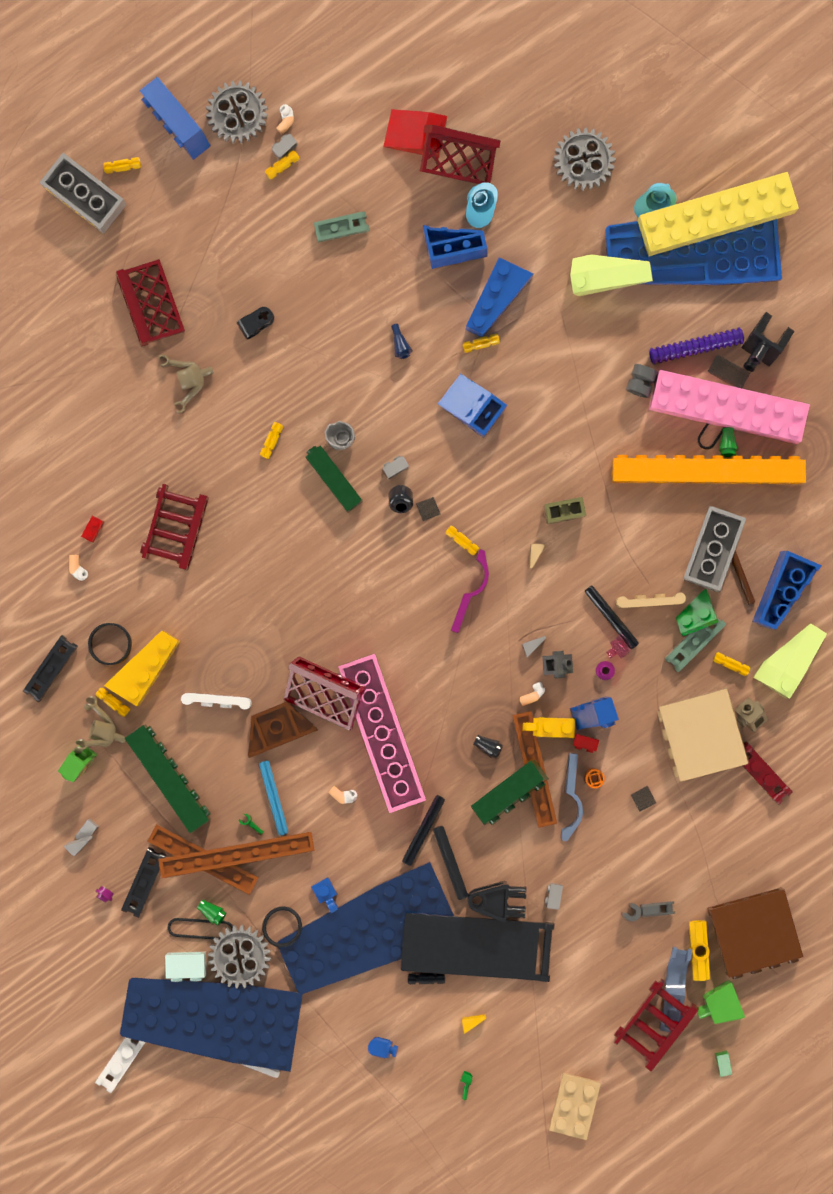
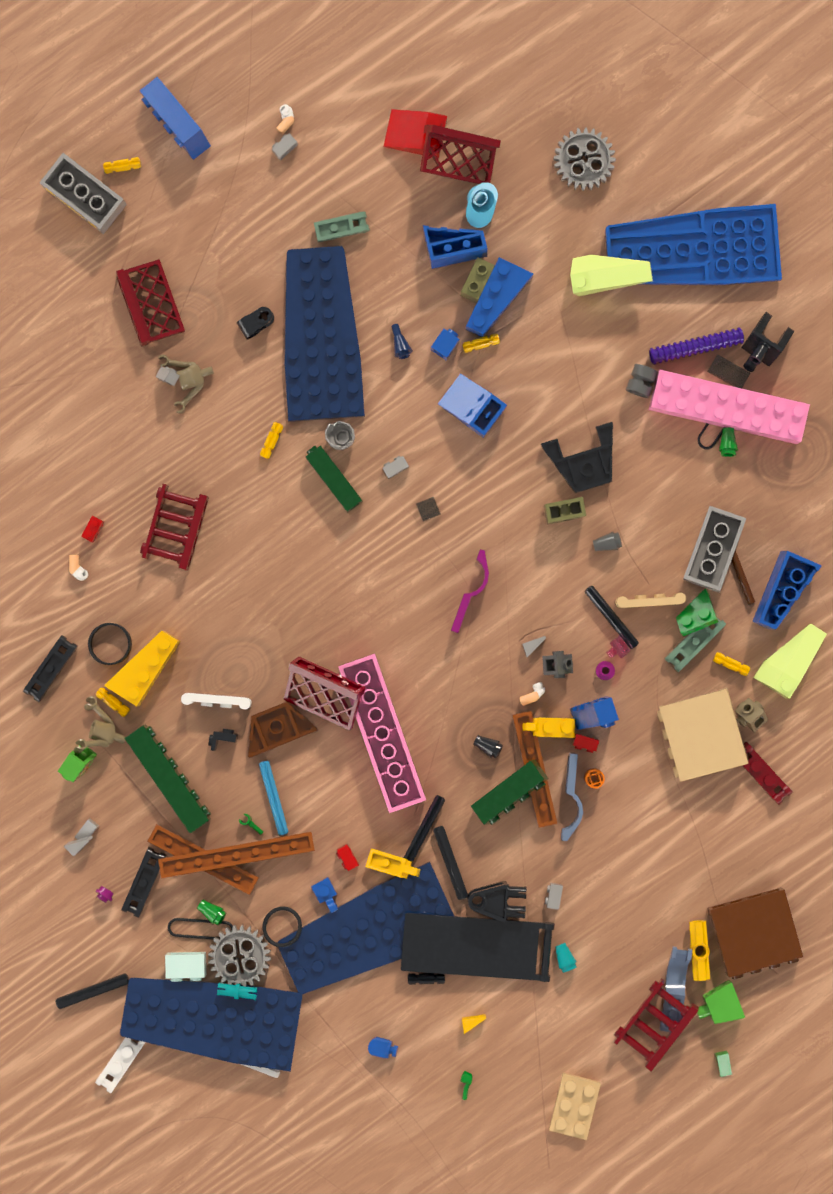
light grey gear [206,81,268,144] -> none
yellow axle [265,150,300,179] -> none
arm [328,786,357,804] -> none
black head [388,485,413,513] -> none
yellow axle [446,526,479,555] -> none
tan piece [529,544,545,568] -> none
light orange brick [612,455,806,484] -> none
dark grey piece [621,901,675,922] -> none
clear smoke tile [630,786,656,812] -> none
piece [634,183,677,217] -> none
light yellow brick [637,172,799,257] -> none
none -> black axle [55,973,129,1009]
none -> light grey piece [156,366,180,386]
none -> black bracket [208,728,238,751]
none -> teal pin [217,983,258,1000]
none -> dark blue wing [285,246,365,422]
none -> red piece [336,843,359,871]
none -> yellow hinge [365,849,420,879]
none -> blue brick [431,329,460,360]
none -> olive brick [461,257,495,303]
none -> black wing [541,422,613,493]
none -> teal cone [555,943,577,973]
none -> dark grey cone [593,531,622,551]

